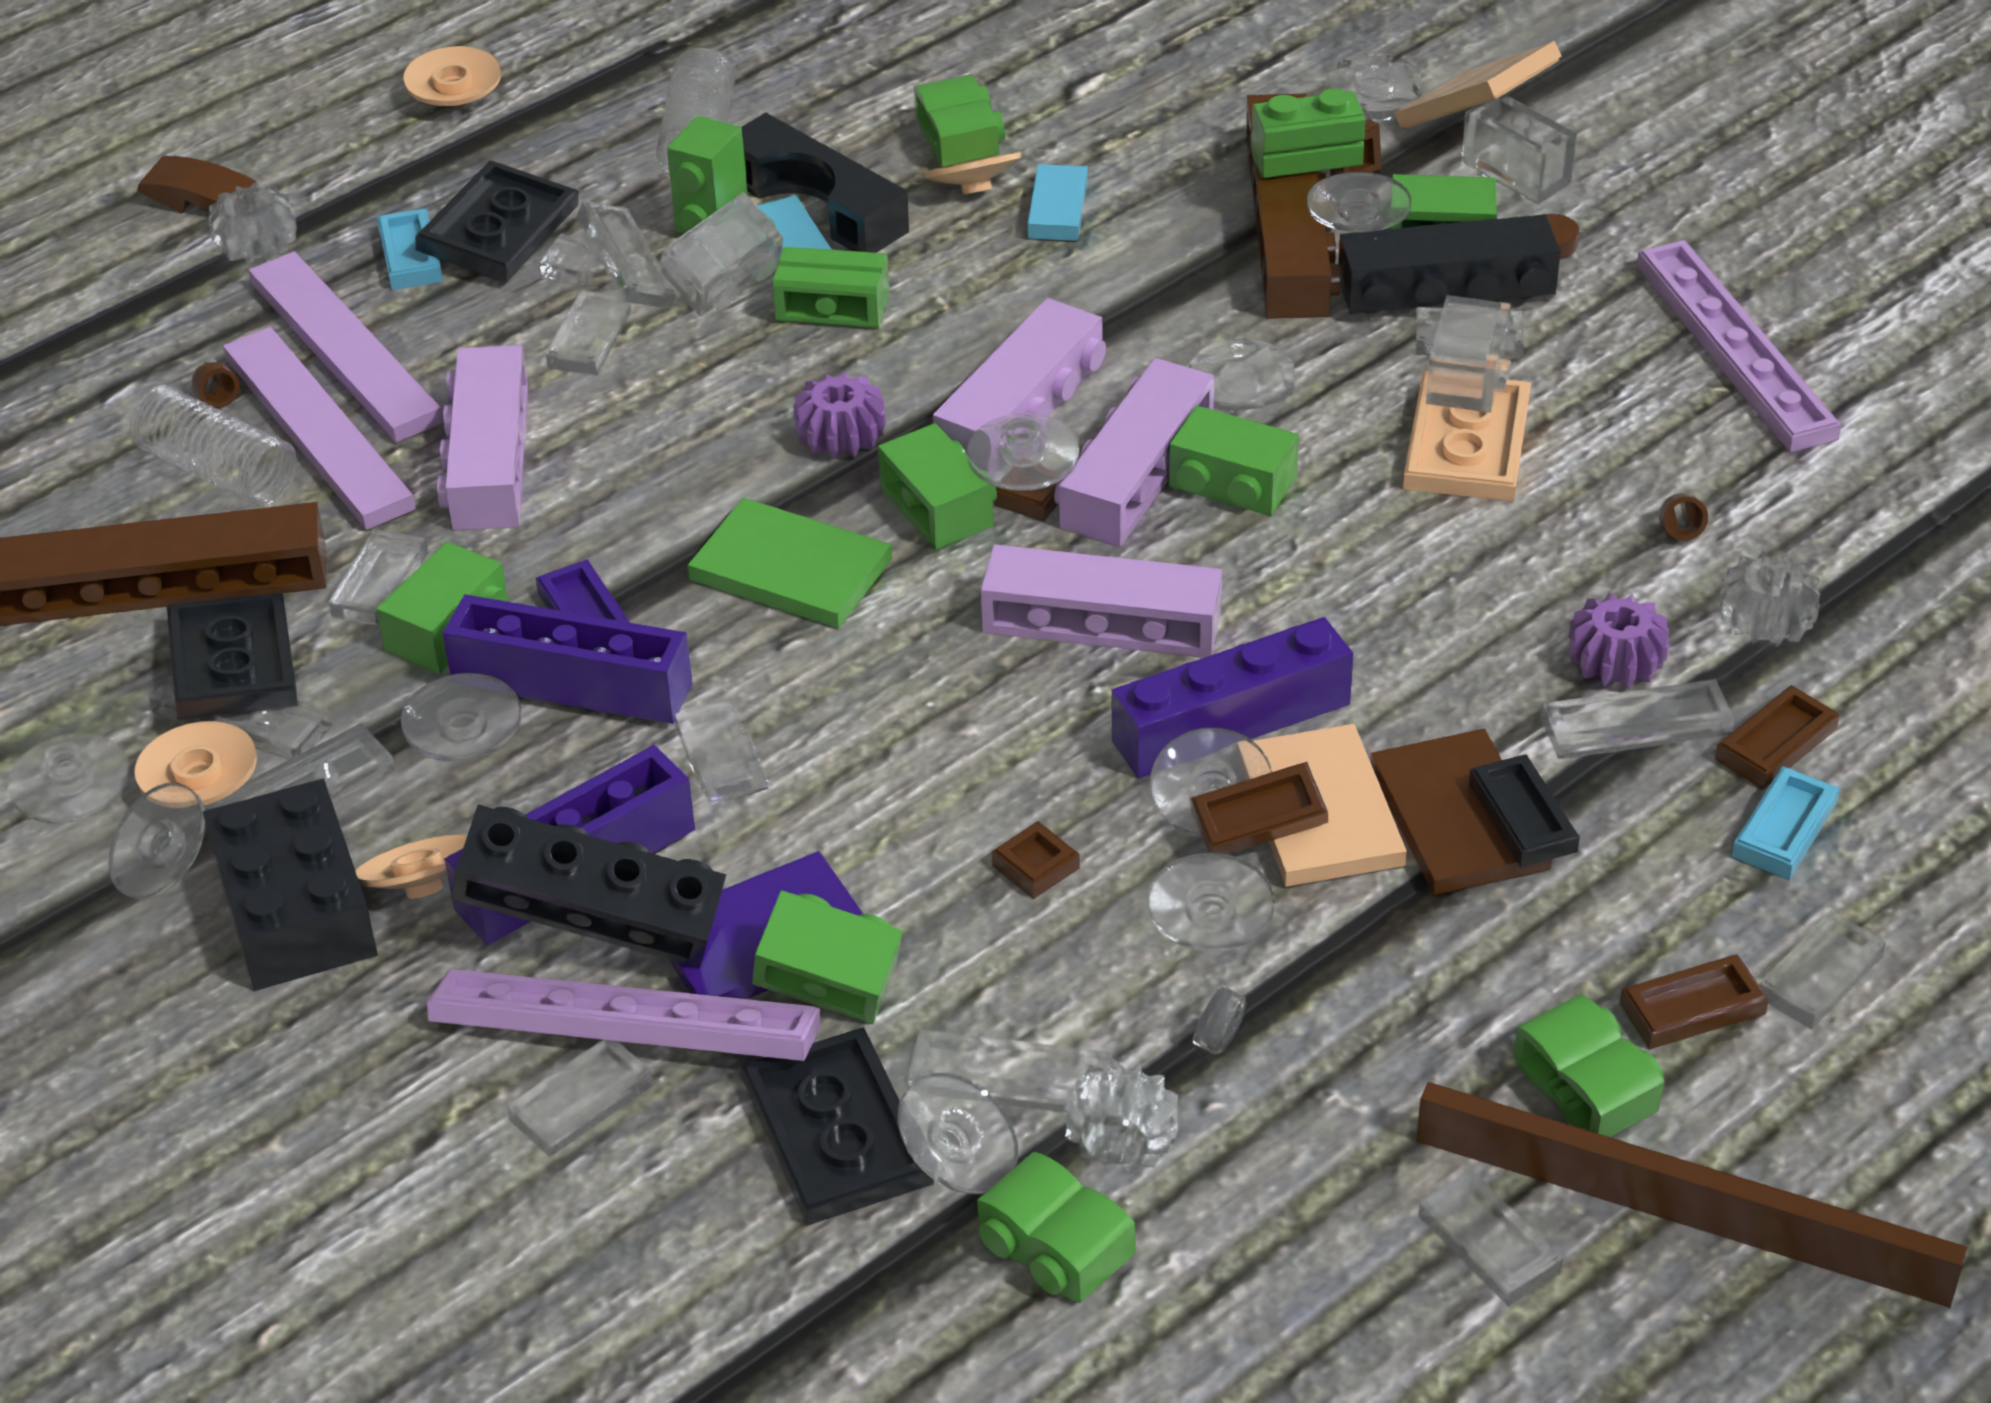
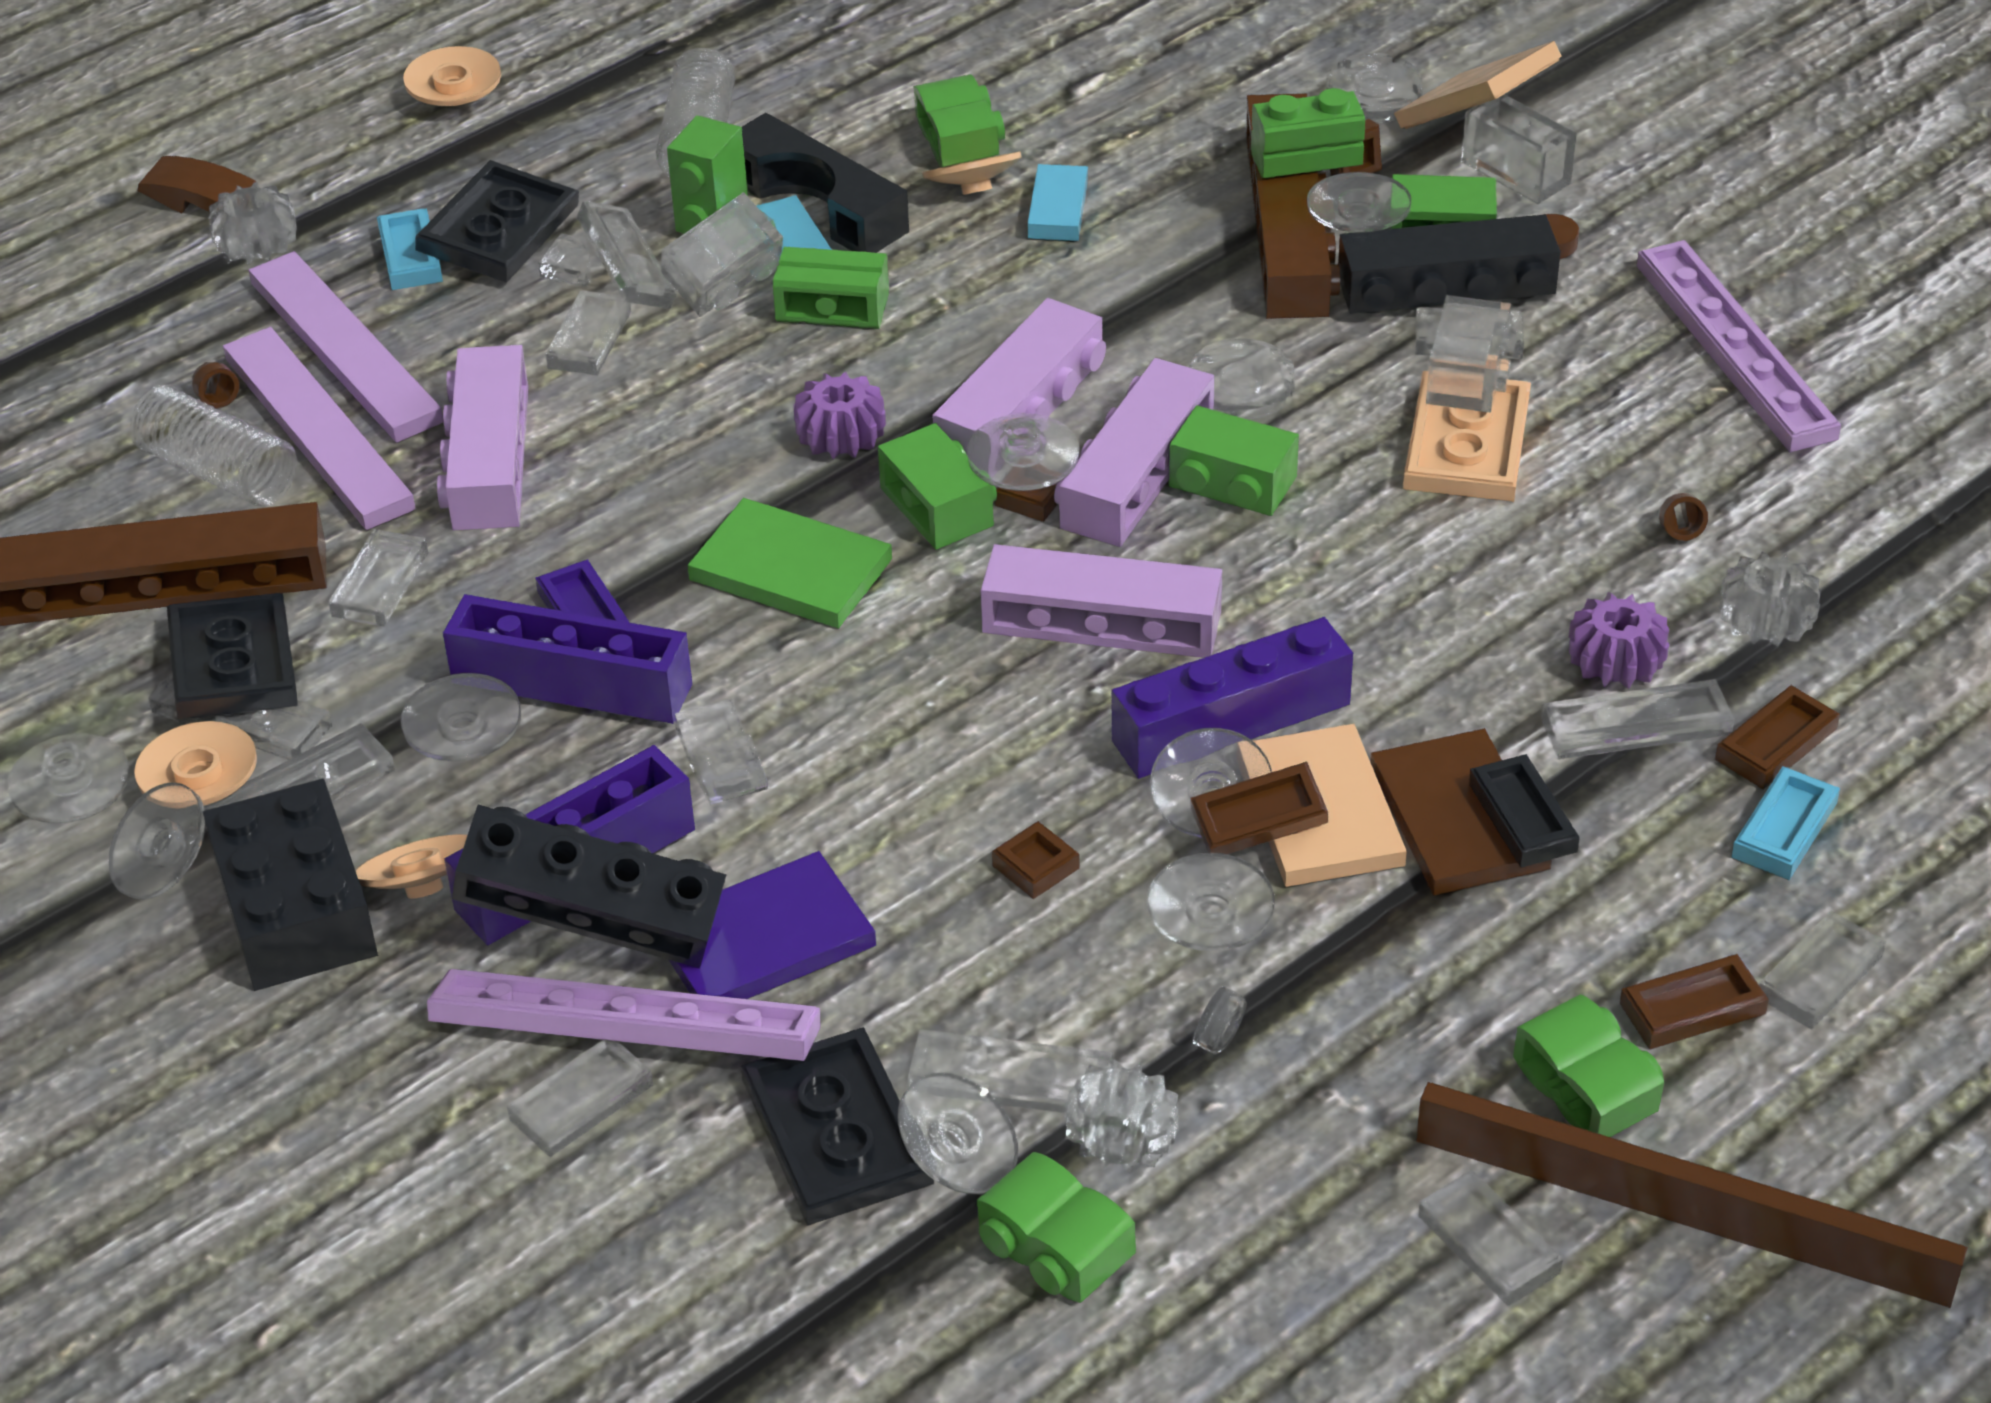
bright green brick [376,541,508,674] -> none
bright green brick [752,890,903,1025] -> none

